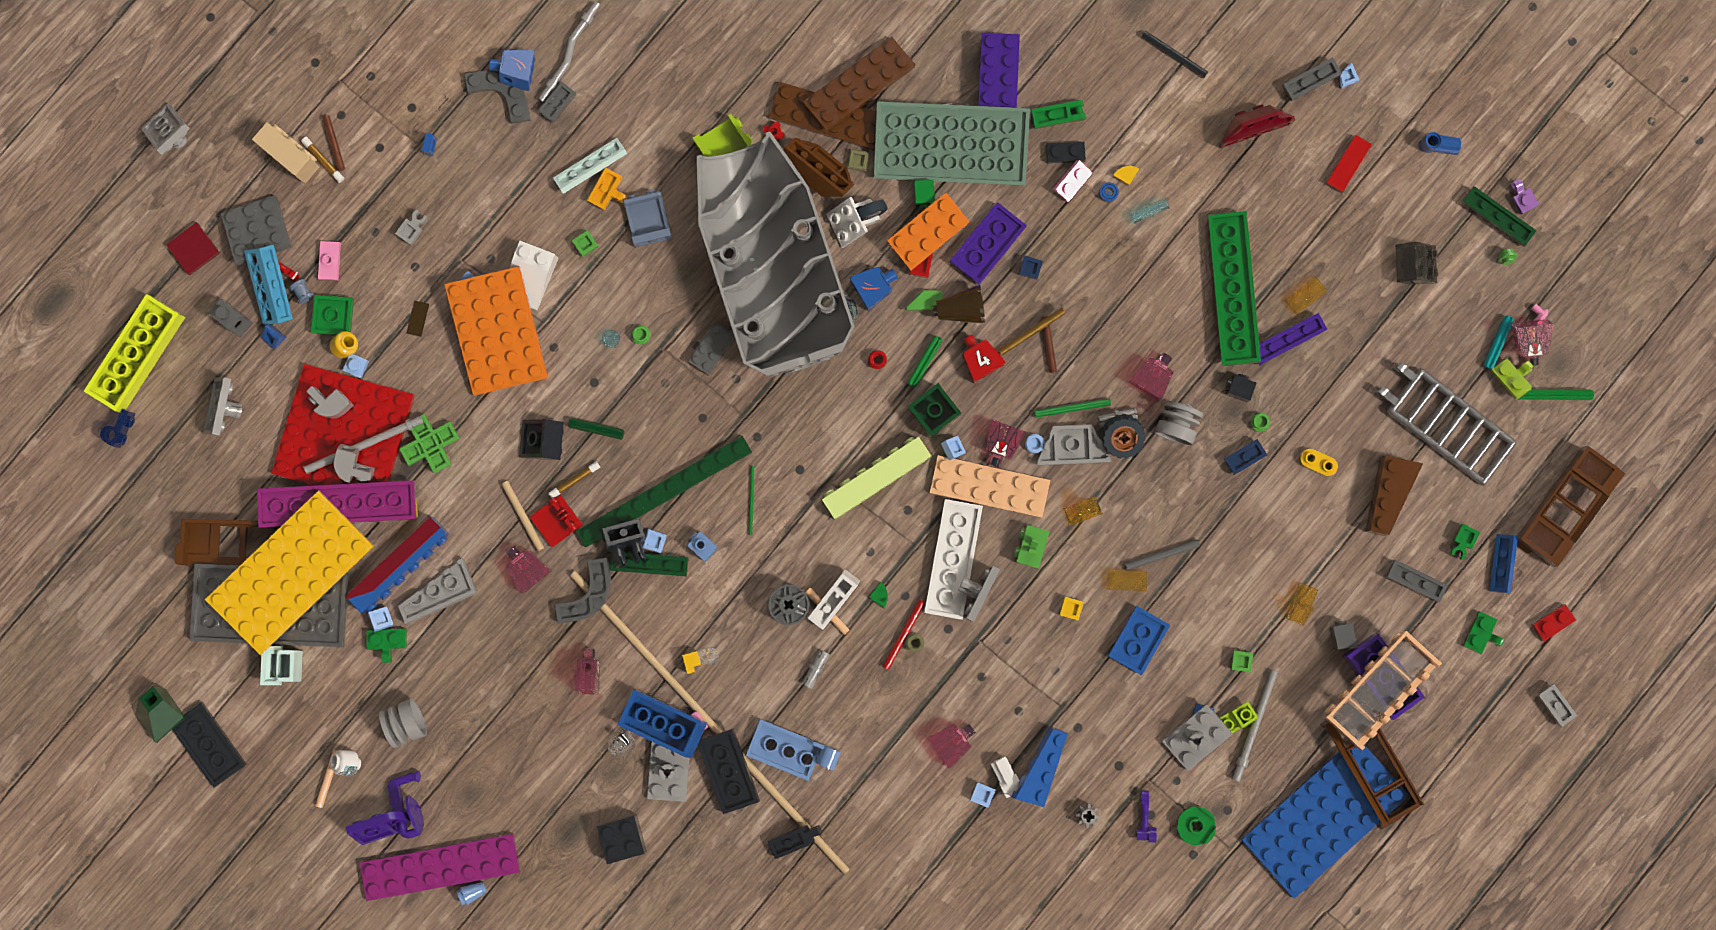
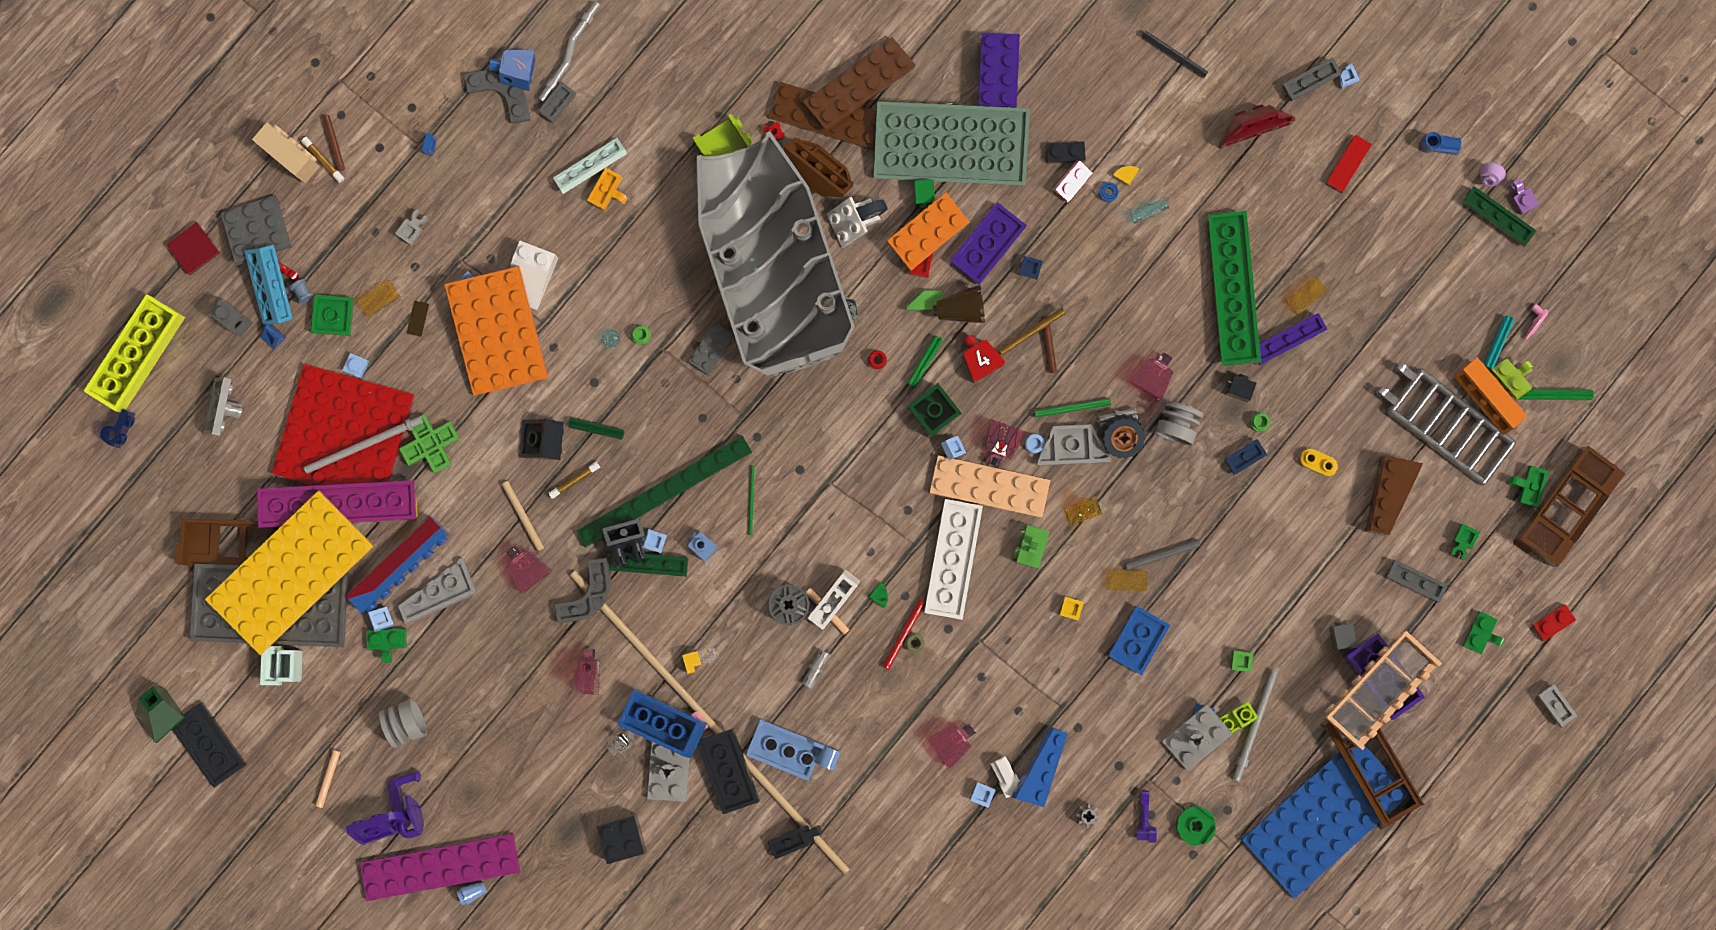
light grey plate [141,103,190,155] -> none
light grey brick [307,386,354,418] -> none
bright pink plate [318,241,341,281] -> none
yellow head [330,331,358,358] -> none
white head [330,750,361,776] -> none
light grey brick [334,444,375,482] -> none
red hinge [530,494,583,548] -> none
bright green plate [572,230,599,257] -> none
sand blue panel [623,190,672,248] -> none
yellowish green brick [822,437,931,520] -> none
olive tile [847,149,869,172] -> none
blue torso [850,267,898,311] -> none
light grey plate [958,566,1000,622] -> none
green plate [1031,100,1087,129] -> none
clear yellow slope [1285,582,1318,625] -> none
clear smoke slope [1395,241,1438,284] -> none
blue plate [1490,534,1518,594] -> none
bright green plate [1498,249,1518,265] -> none
clear pink torso [1511,319,1553,366] -> none
none -> clear yellow tile [358,280,401,317]
none -> orange brick [1453,357,1527,435]
none -> lavender cone [1479,162,1506,186]
none -> green plate [1508,466,1549,508]

